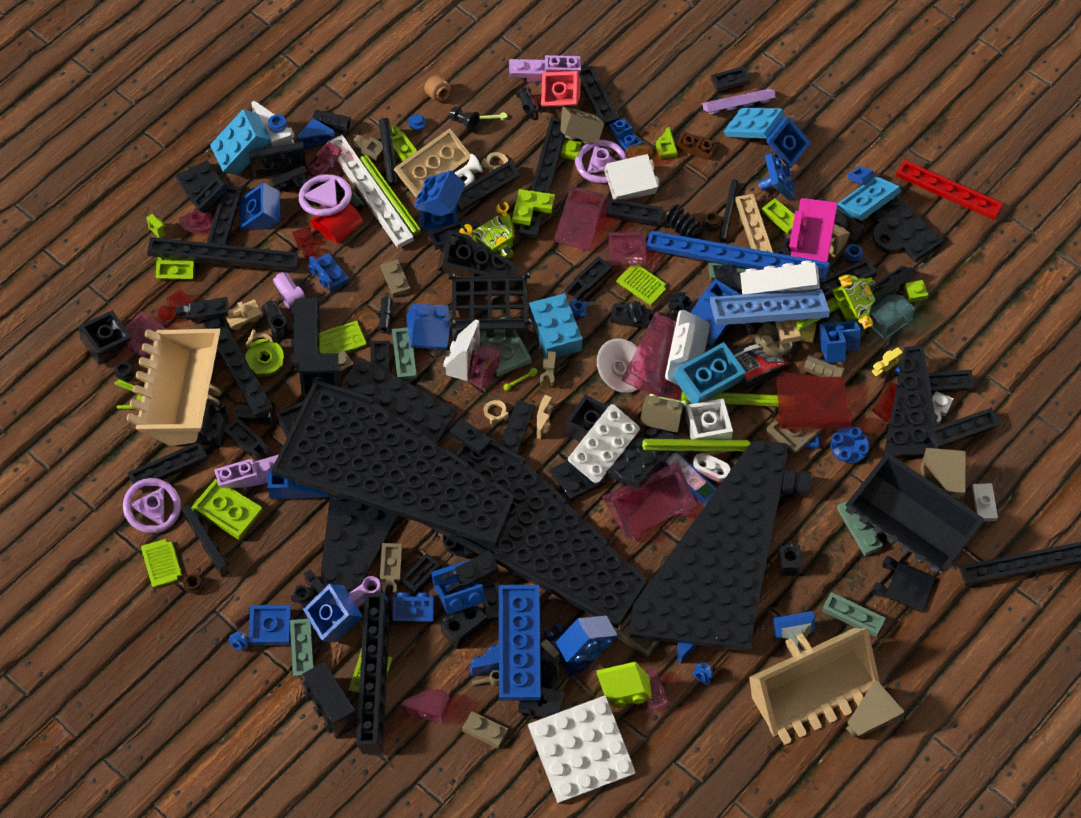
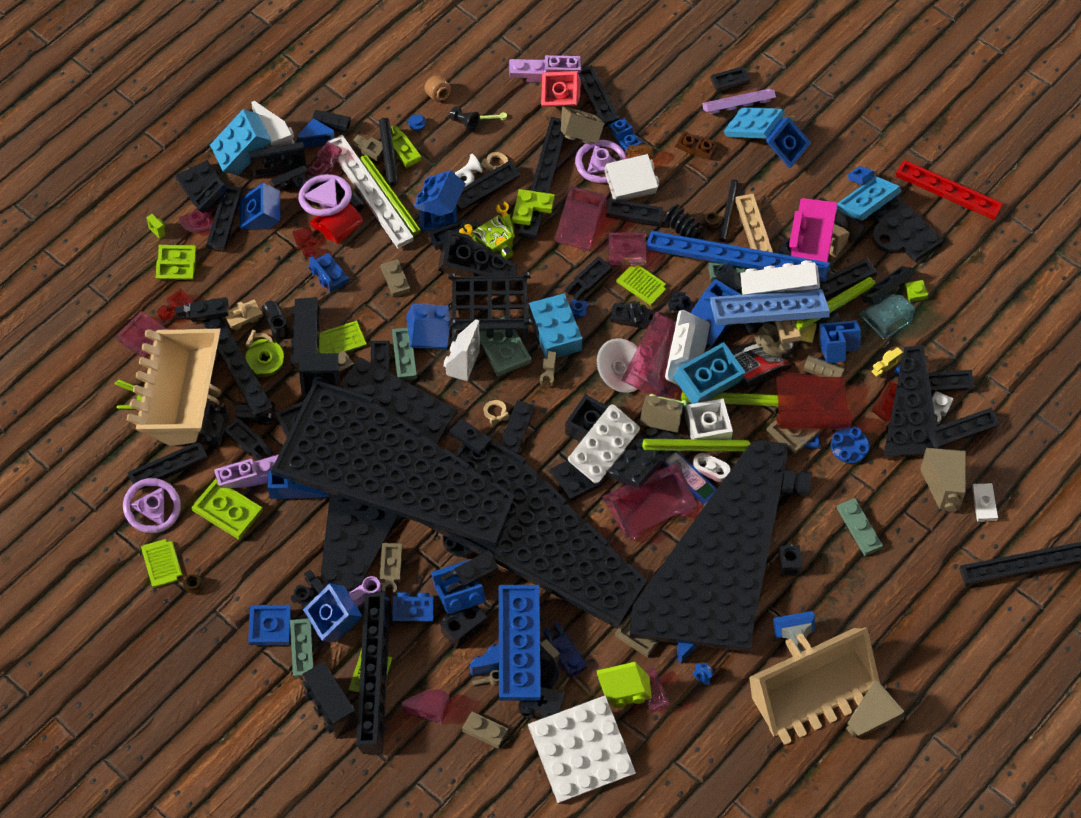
black slope [79,310,132,365] -> none
black plate [115,362,134,381] -> none
black plate [147,237,298,272] -> none
black plate [182,505,229,577] -> none
blue plate [229,632,248,650] -> none
blue tile [268,114,287,133] -> none
lavender piece [273,272,305,309] -> none
black pin [378,296,393,334] -> none
tan plate [394,128,470,197] -> none
black tile [400,553,442,595] -> none
clear pink slope [468,342,502,390] -> none
black plate [478,580,499,622] -> none
lime hinge [503,368,537,391] -> none
black piece [516,87,539,119] -> none
tan slope [537,395,553,440] -> none
blue brick [556,616,618,663] -> none
lime plate [560,139,582,160] -> none
lime tile [656,127,678,160] -> none
blue plate [758,153,795,201] -> none
lime plate [762,198,795,234] -> none
sand green plate [822,592,886,638] -> none
lime torso [832,275,875,330] -> none
blue plate [844,244,863,262] -> none
black piece [845,452,985,574] -> none
black flag [872,556,935,613] -> none

